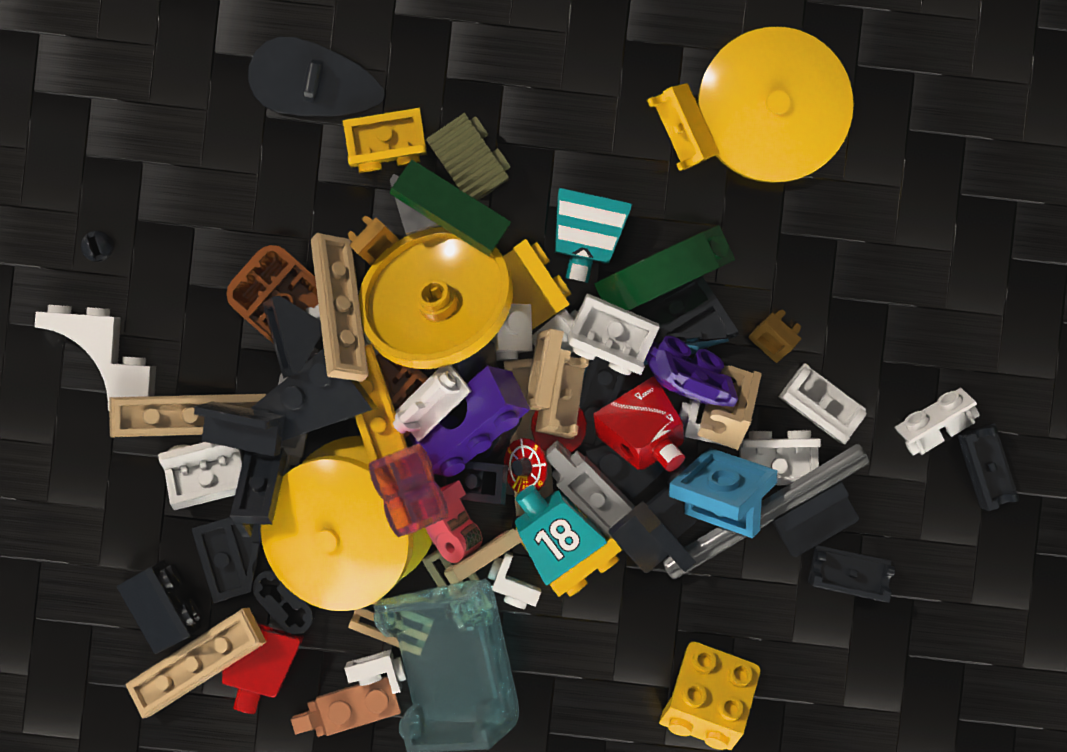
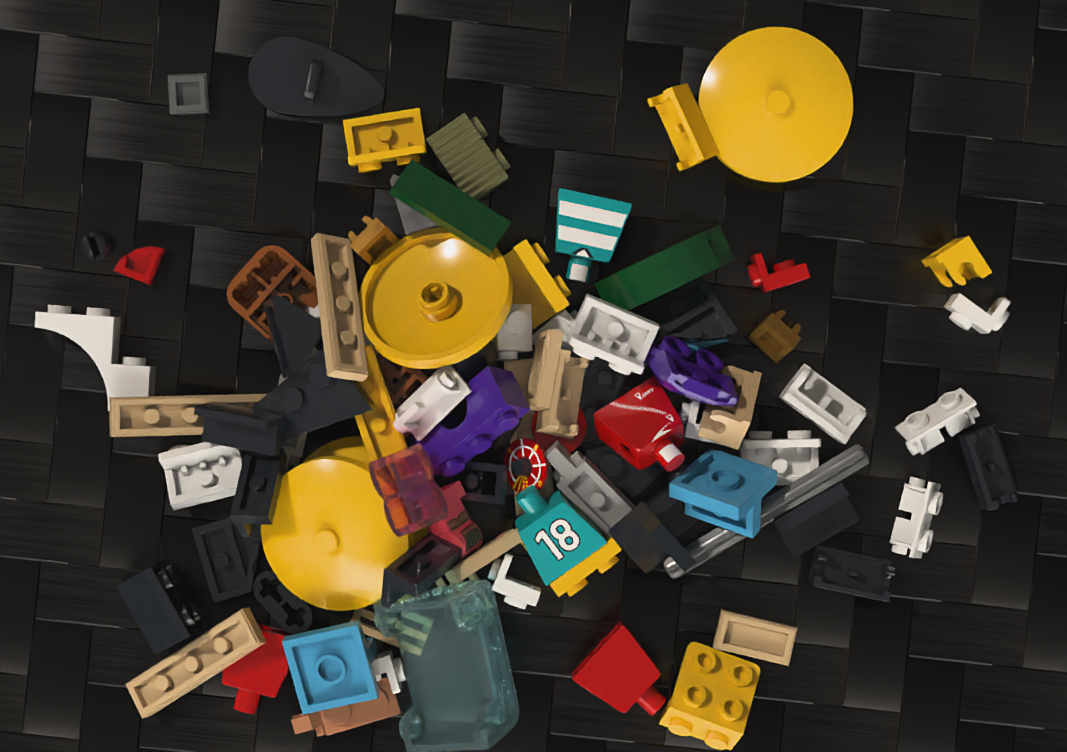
none -> red tile [113,246,165,285]
none -> dark grey tile [168,73,210,115]
none -> dark azure bracket [282,620,380,714]
none -> black panel [381,533,462,608]
none -> red torso [571,620,667,716]
none -> tan tile [712,609,798,666]
none -> red bracket [747,253,810,294]
none -> white hinge [889,476,943,558]
none -> yellow hinge [921,236,992,288]
none -> white bracket [944,293,1011,334]

